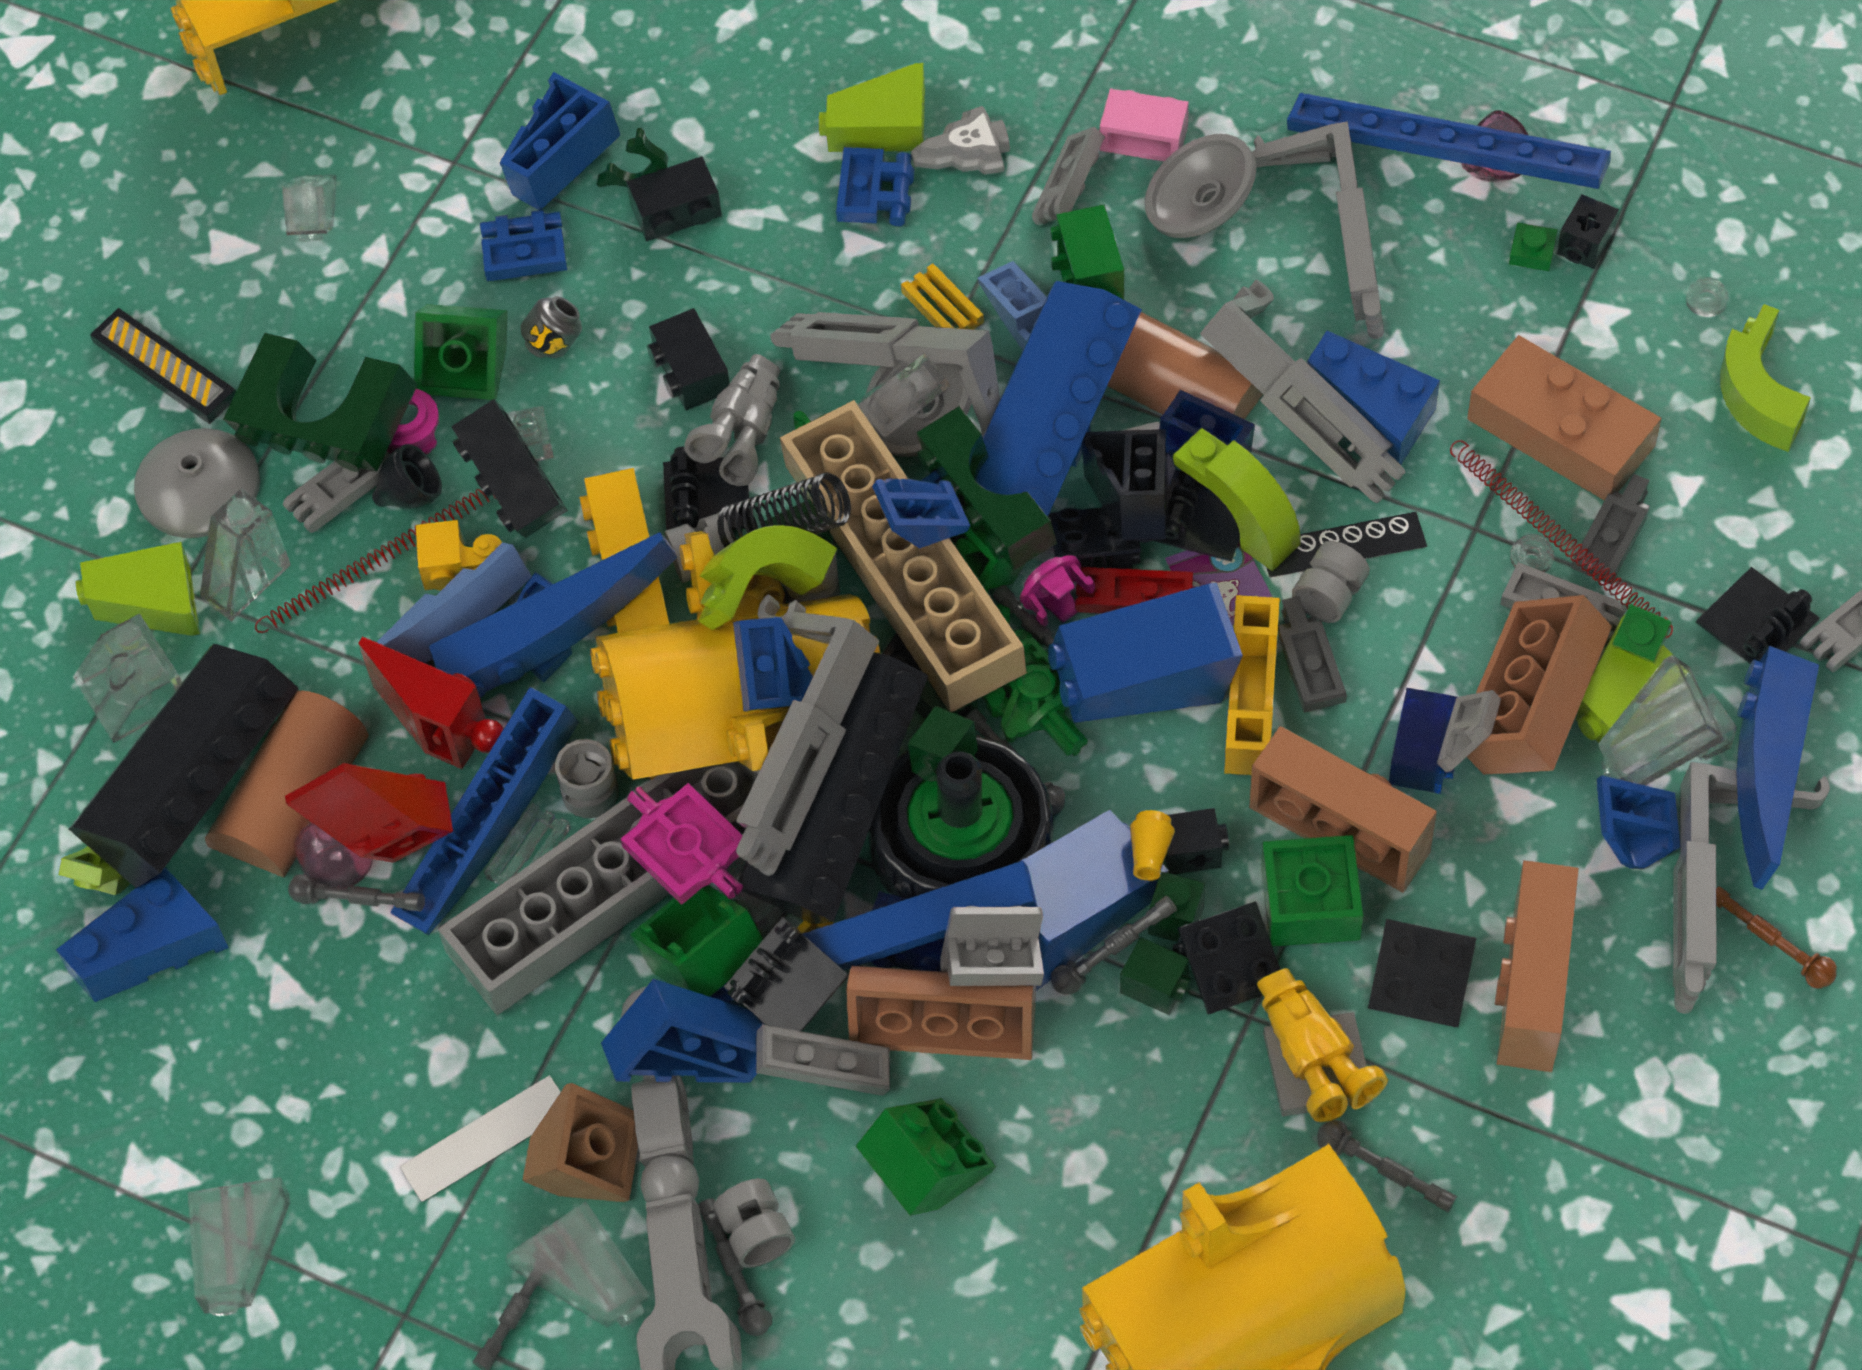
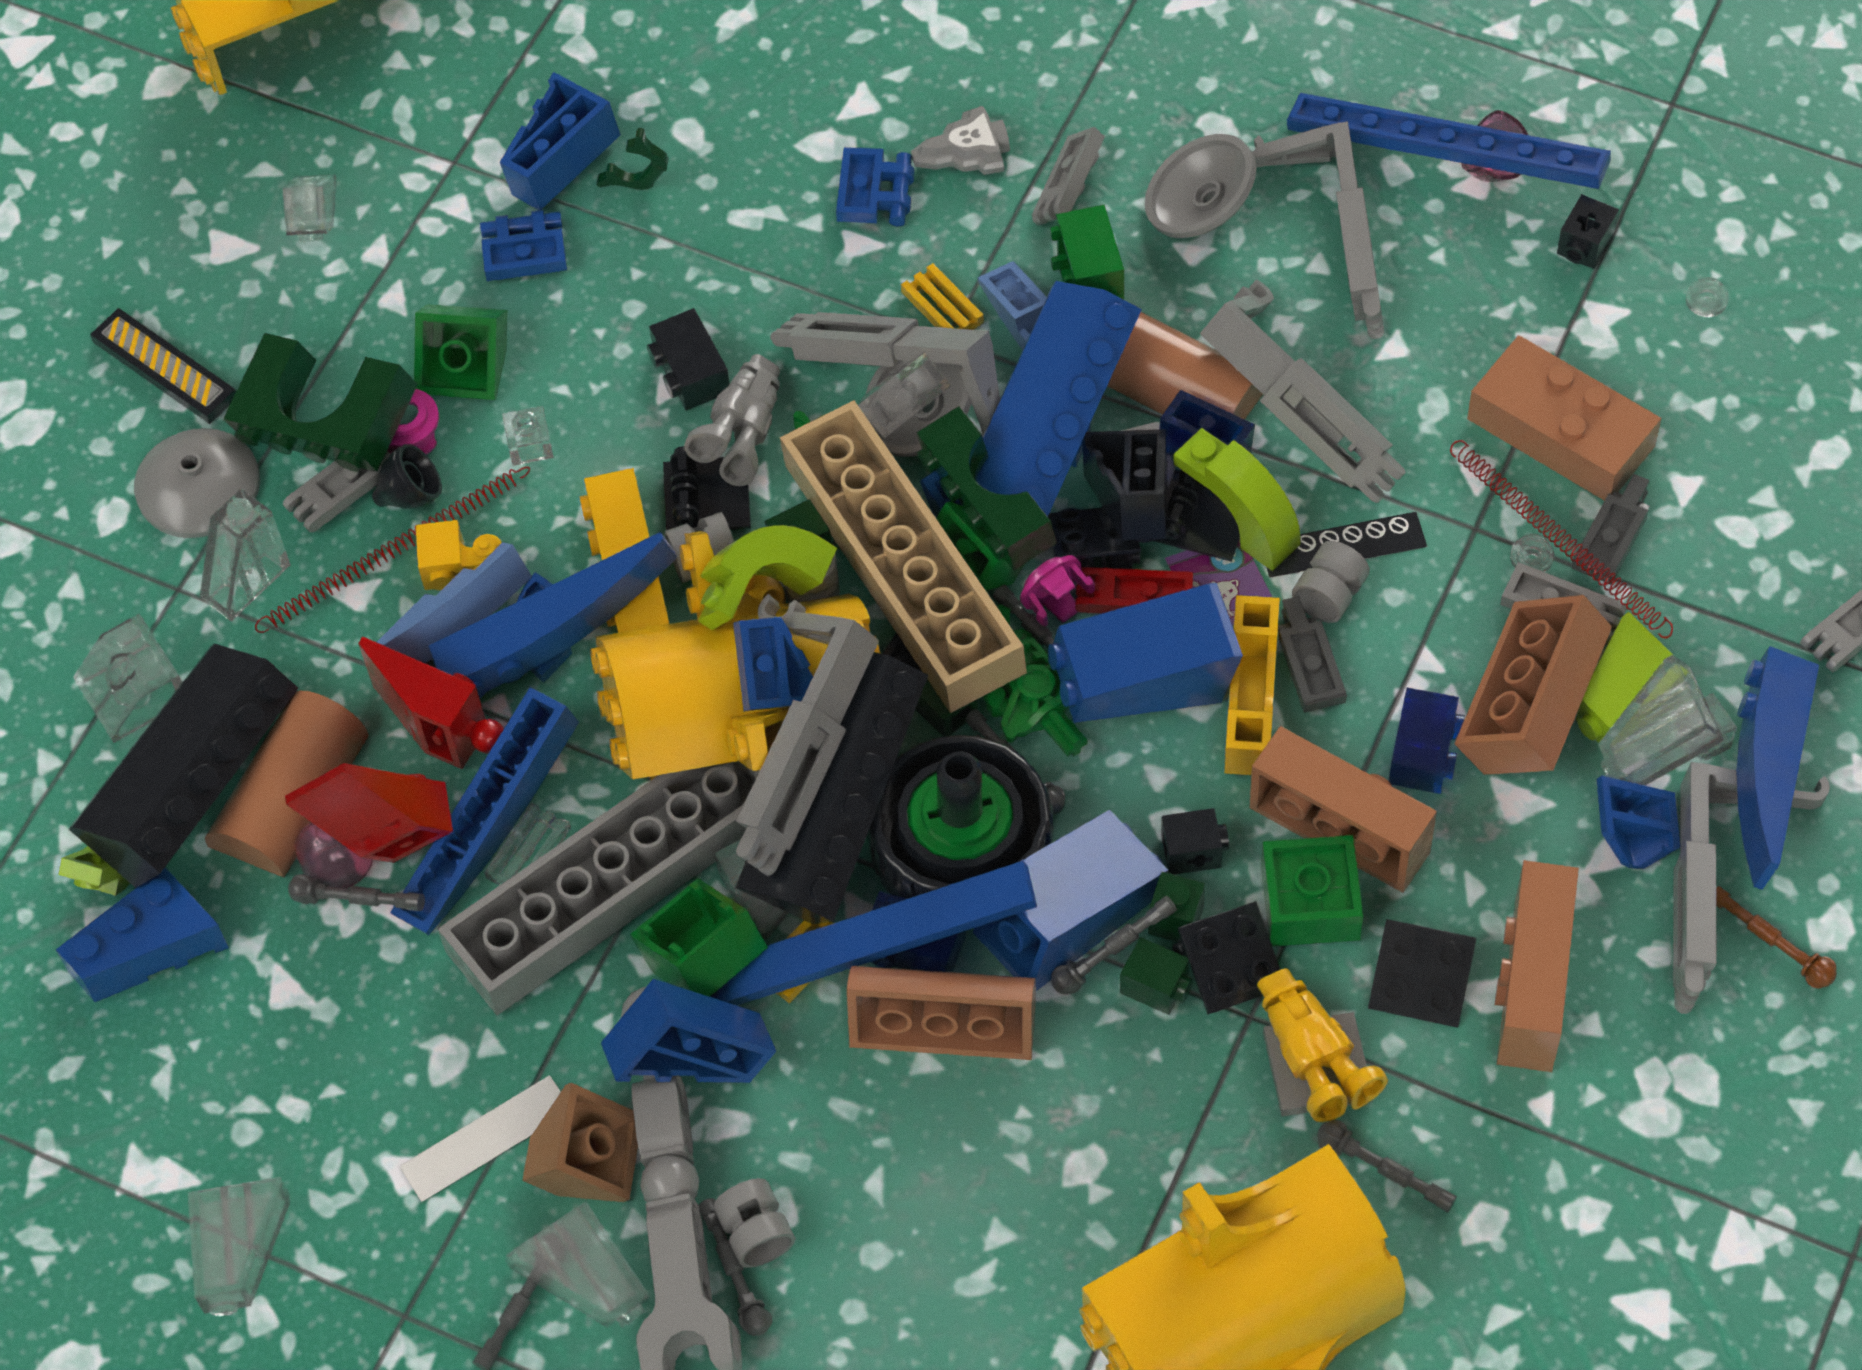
lime slope [75,542,200,636] -> none
black brick [451,399,568,538] -> none
flat silver head [520,296,582,358] -> none
light grey wheel [555,739,619,818] -> none
dark pink plate [620,783,743,905] -> none
black brick [626,156,722,242] -> none
black piece [717,472,851,548] -> none
black hinge [724,917,849,1031] -> none
light grey tile [756,1025,890,1096] -> none
lime slope [819,63,925,152] -> none
green slope [856,1098,996,1216] -> none
blue slope [872,478,970,549] -> none
dark green brick [908,706,978,782] -> none
light grey bracket [940,906,1044,986] -> none
bright pink piece [1100,89,1189,162] -> none
yellow cone [1130,810,1175,881] -> none
blue wedge [1307,331,1440,465] -> none
light grey tile [1437,690,1501,772] -> none
green plate [1509,222,1558,271] -> none
green plate [1612,604,1672,664] -> none
black hinge [1696,567,1820,664] -> none
lime arch [1720,304,1811,452] -> none

